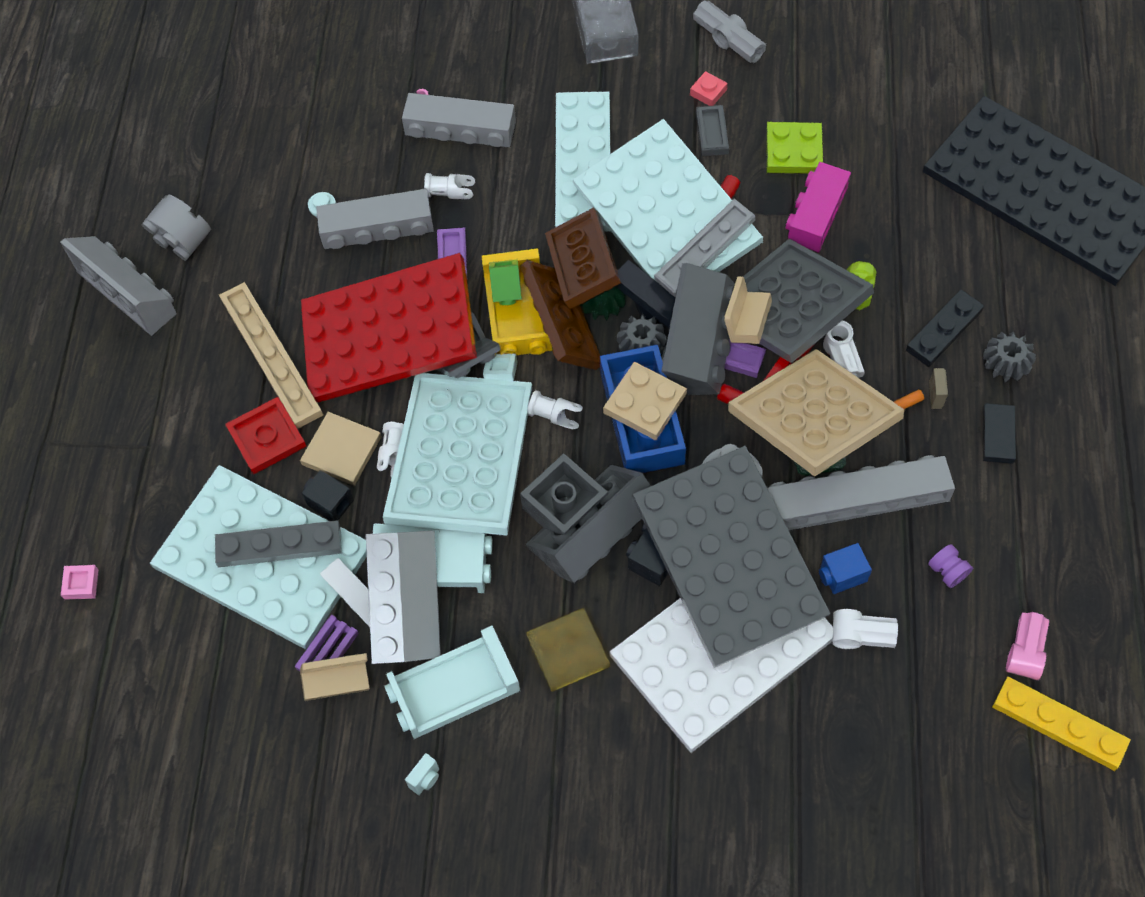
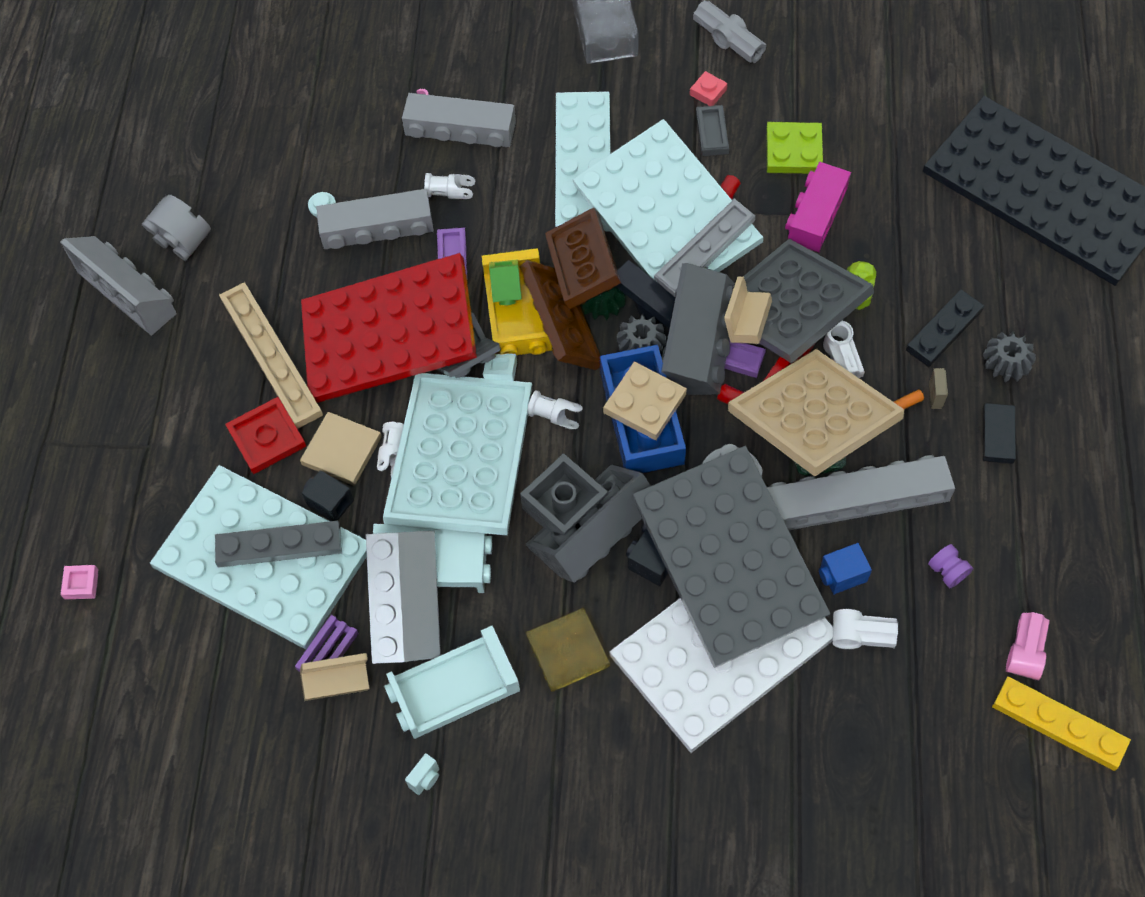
white sticker [320,558,370,627] -> none

